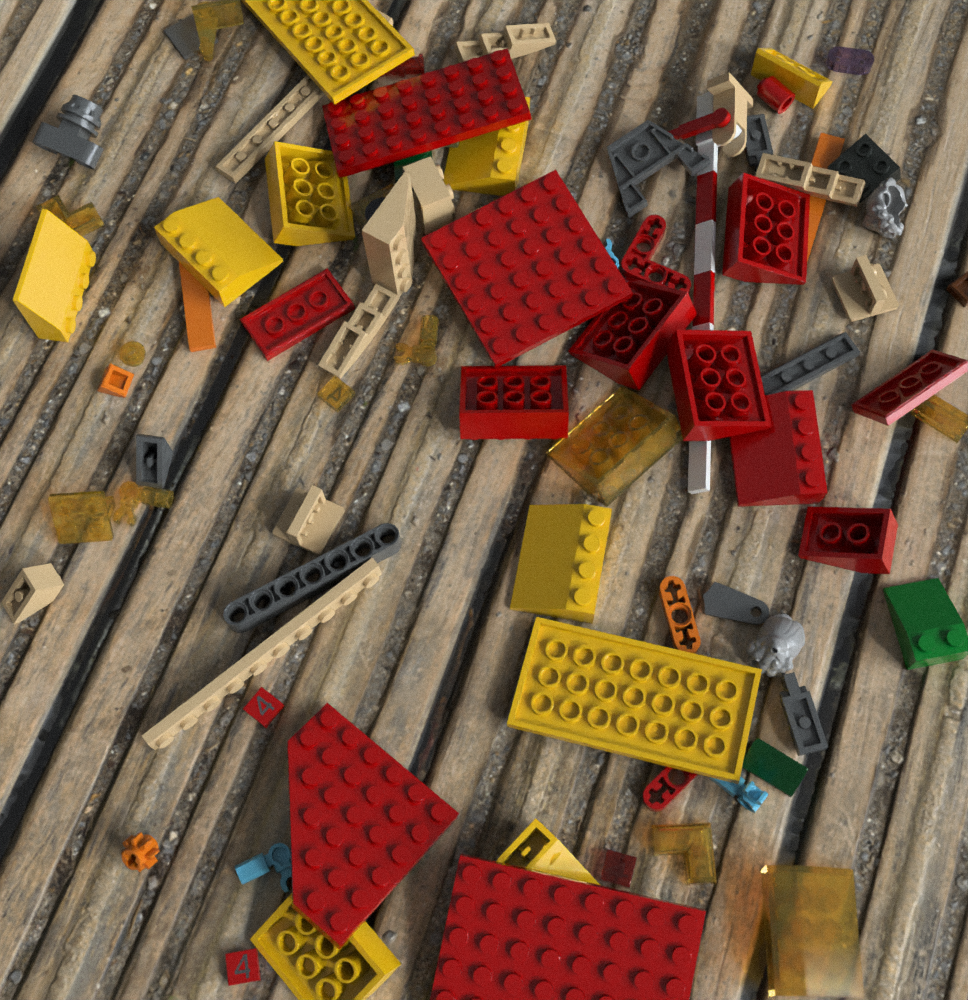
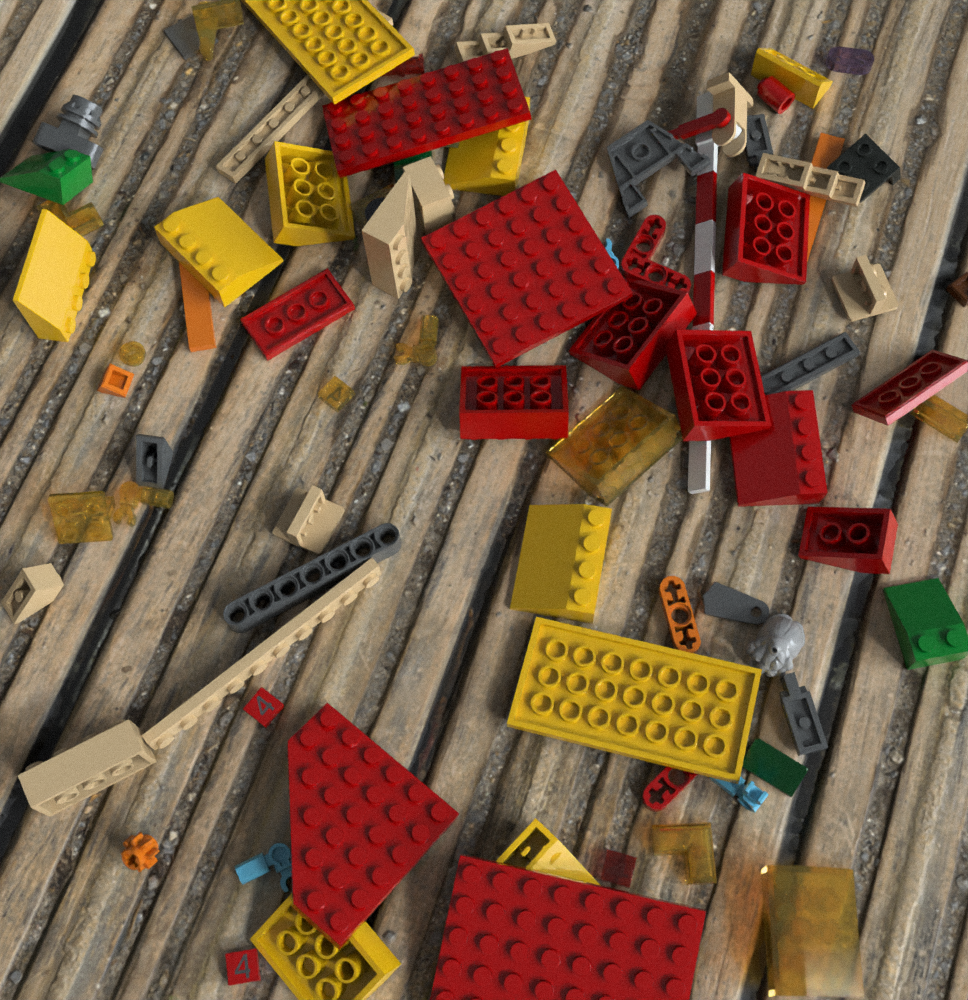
tan slope [318,284,399,379] -> none
light grey hair [863,178,908,239] -> none
none -> green slope [0,149,93,205]
none -> tan brick [18,719,157,817]

